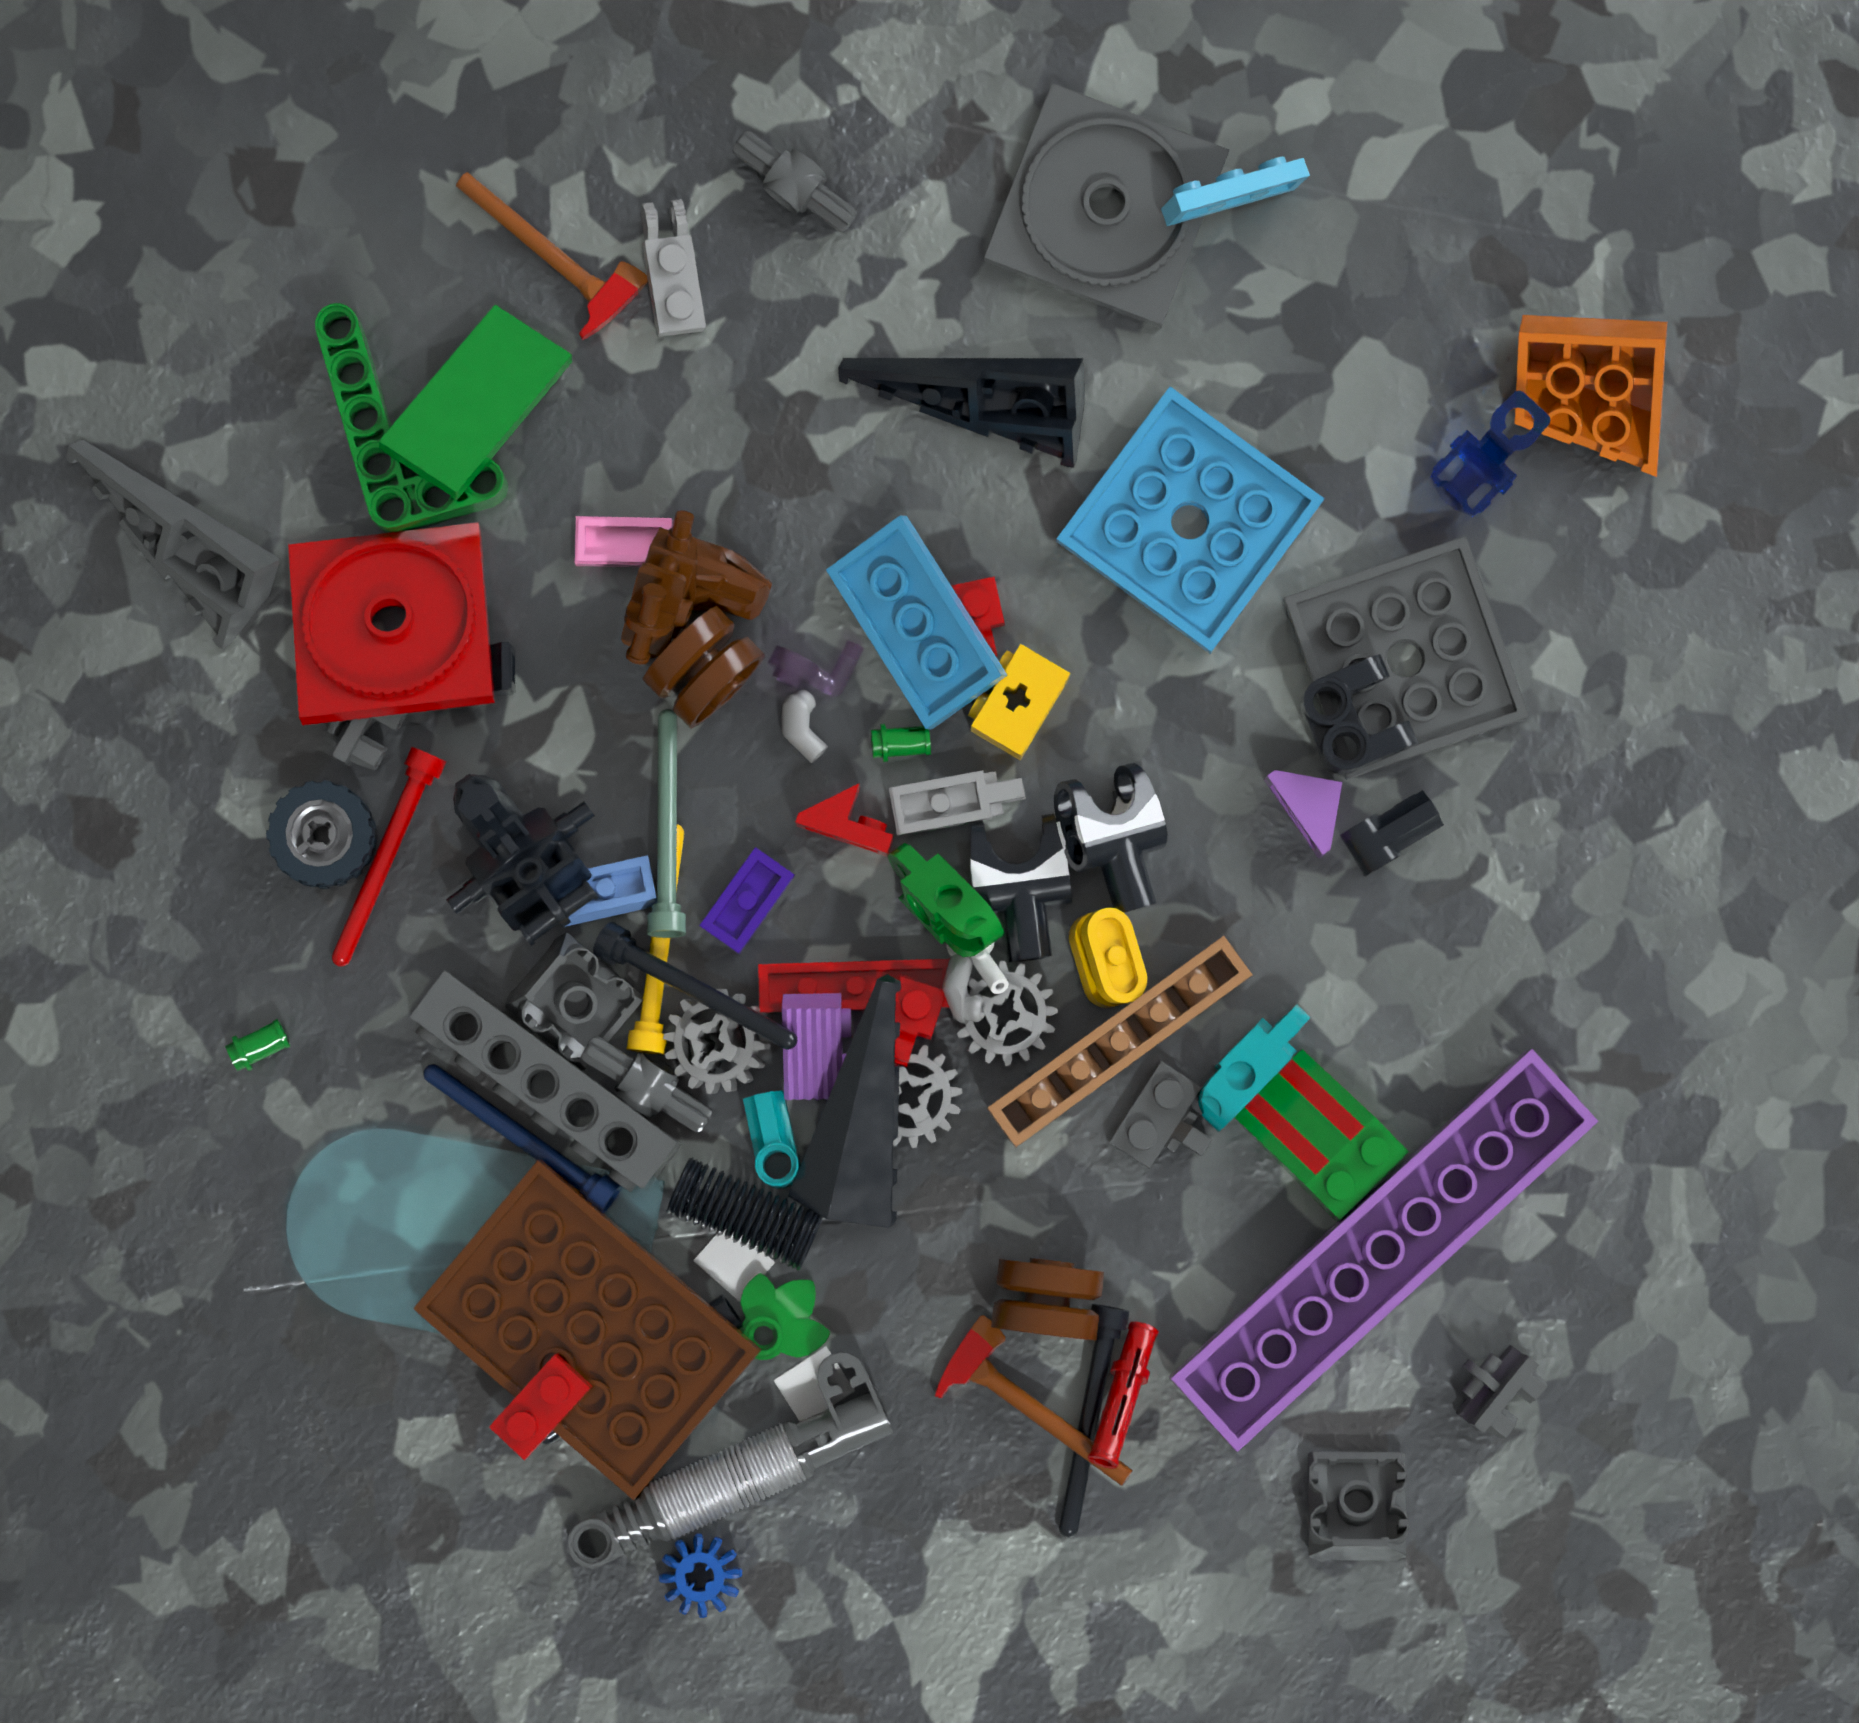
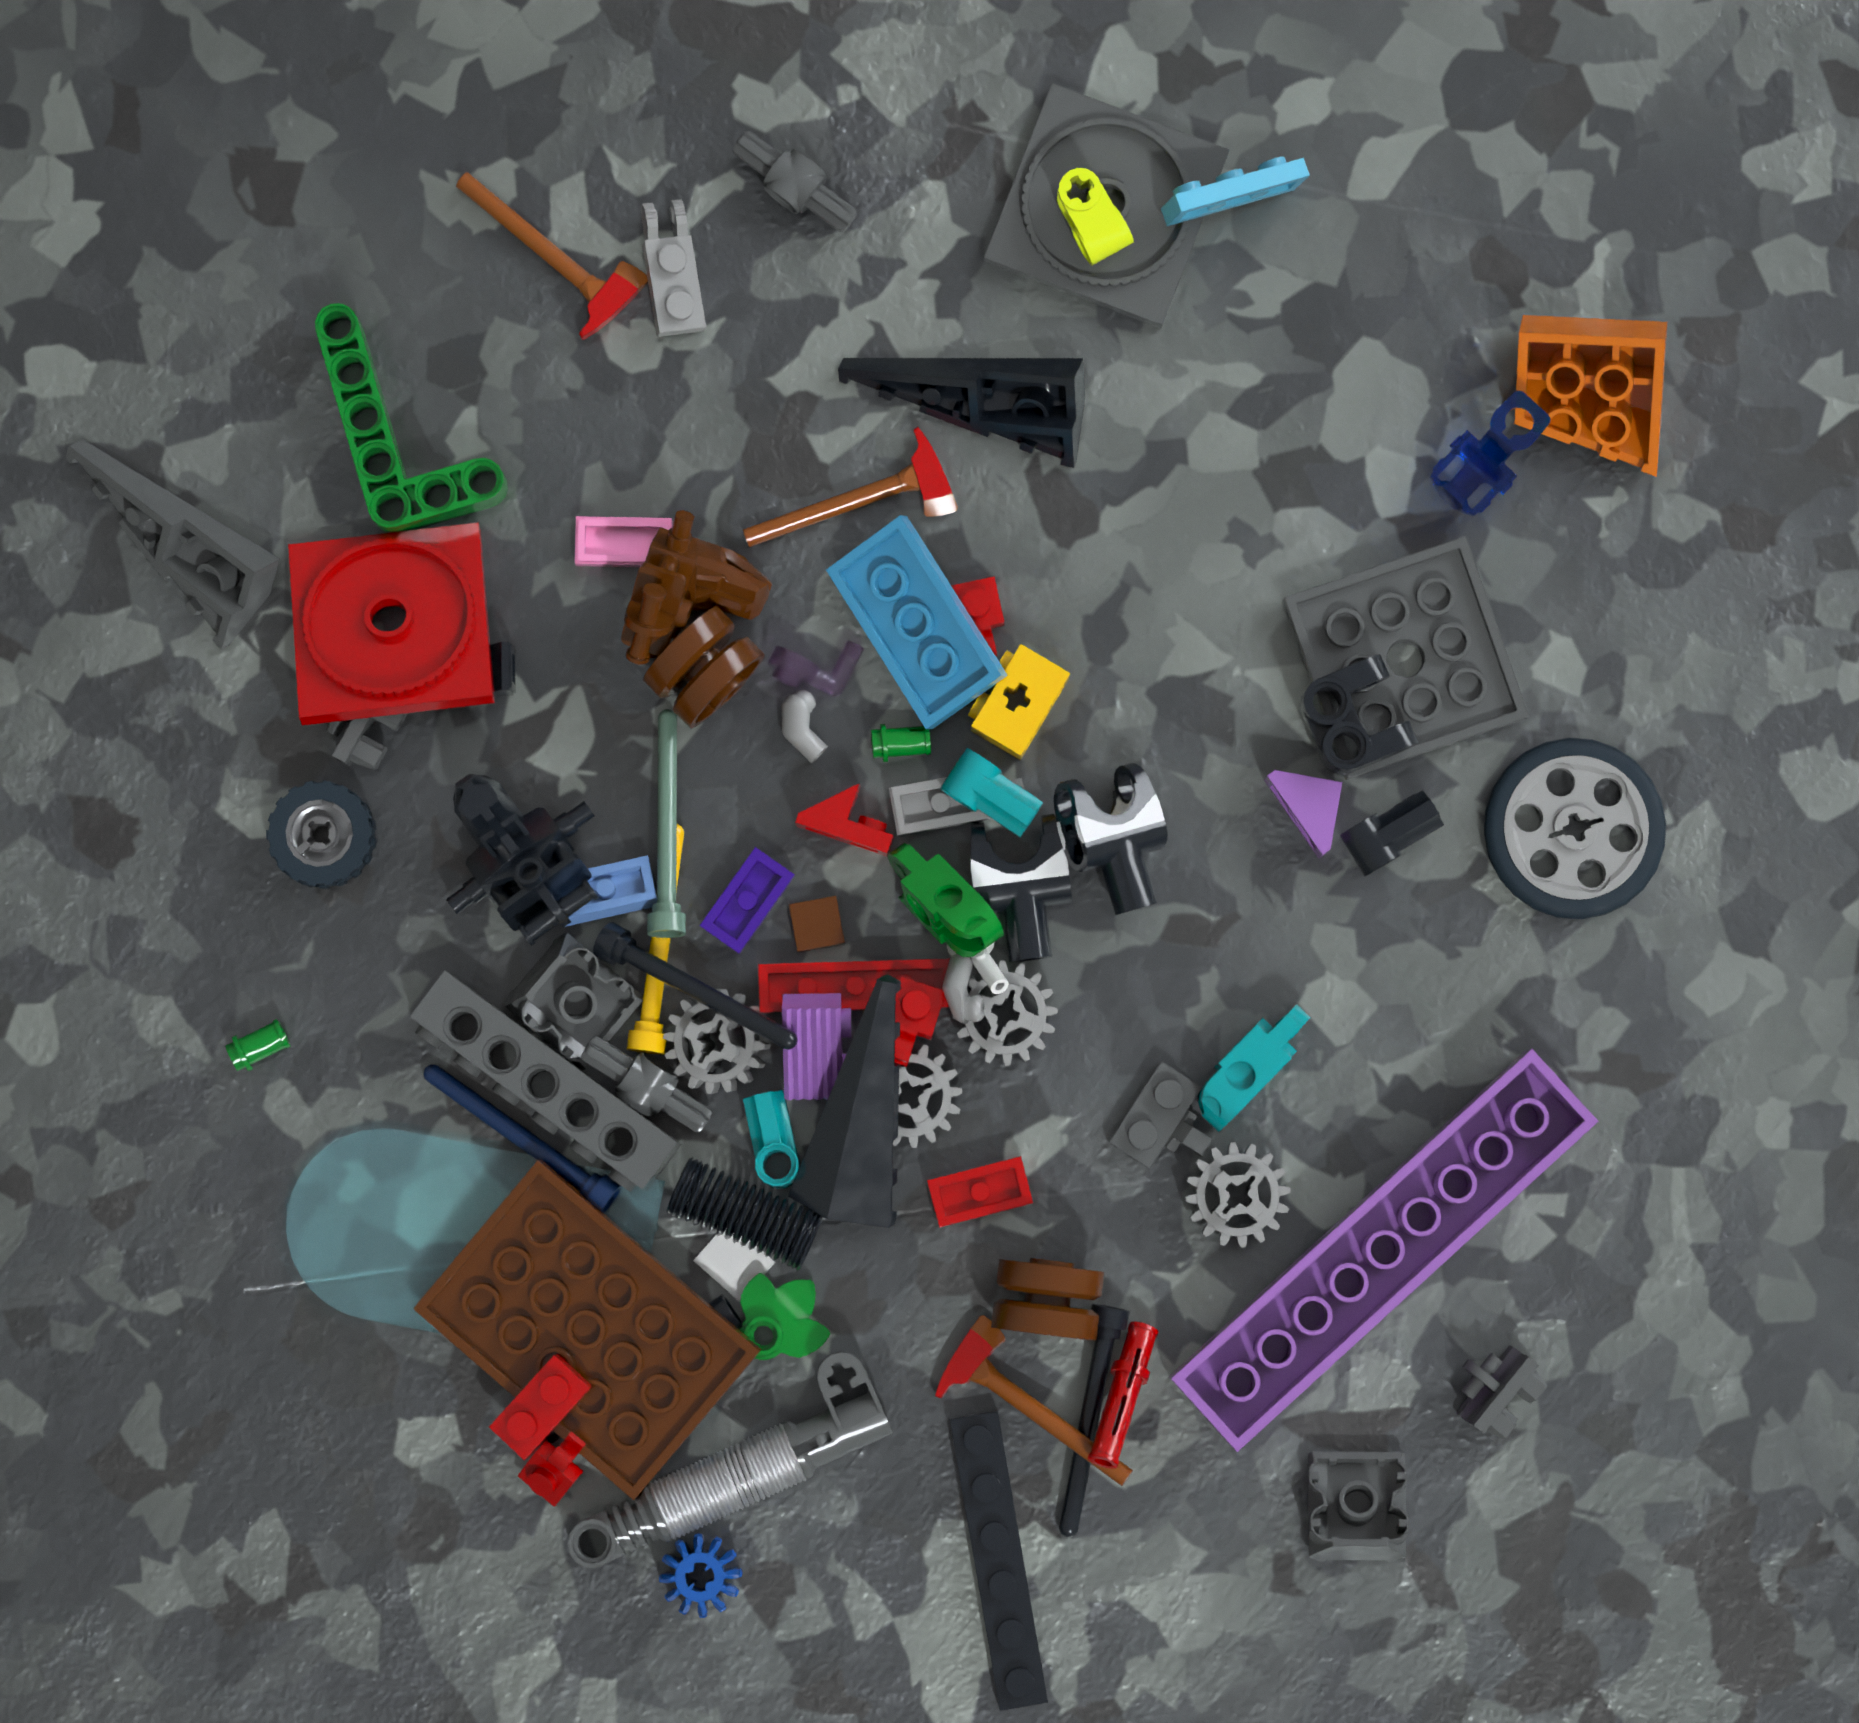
red piece [332,746,447,967] -> none
green tile [379,305,572,500] -> none
white sticker [773,1346,855,1422] -> none
medium nougat brick [987,936,1253,1148] -> none
dark azure piece [1056,387,1325,654] -> none
yellow brick [1069,908,1147,1008] -> none
green slope [1234,1049,1409,1220] -> none
none -> red plate [518,1431,586,1507]
none -> dark orange piece [743,426,958,547]
none -> reddish brown tile [789,896,845,953]
none -> red plate [927,1156,1033,1228]
none -> teal piece [940,748,1043,837]
none -> black plate [950,1410,1048,1711]
none -> neon yellow piece [1057,168,1134,266]
none -> light grey gear [1184,1142,1291,1248]
none -> wedge [1484,738,1666,919]

